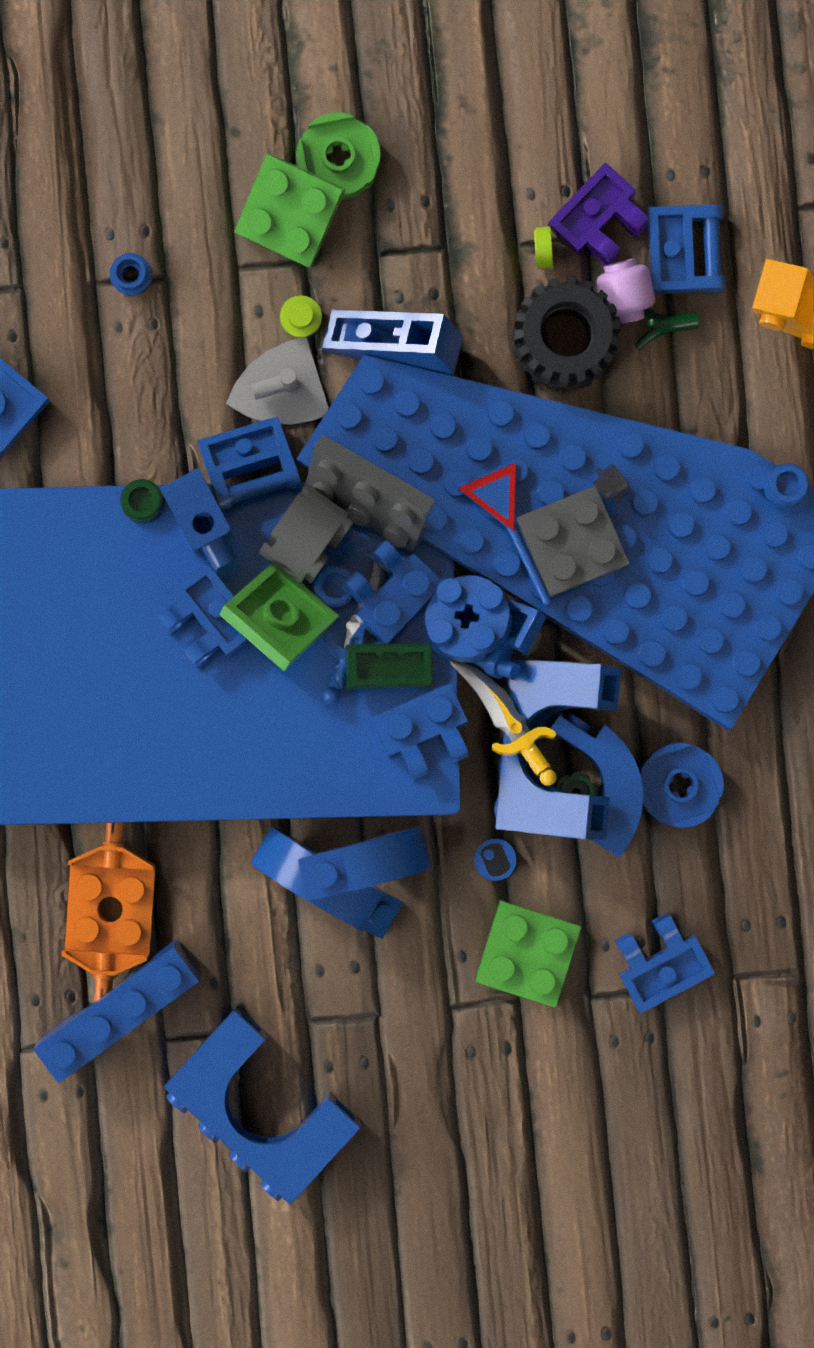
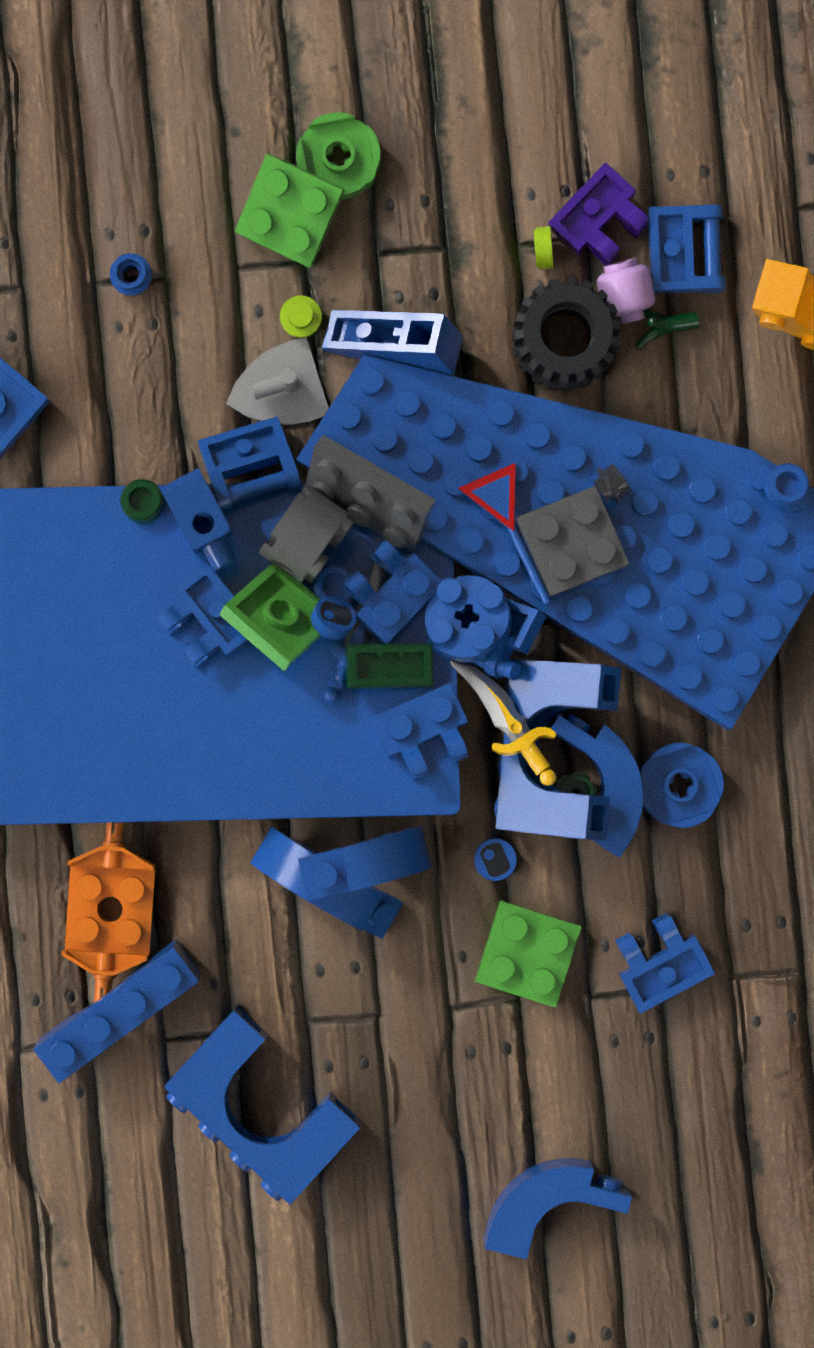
none -> blue tile [311,595,356,640]
none -> blue arch [483,1158,632,1260]

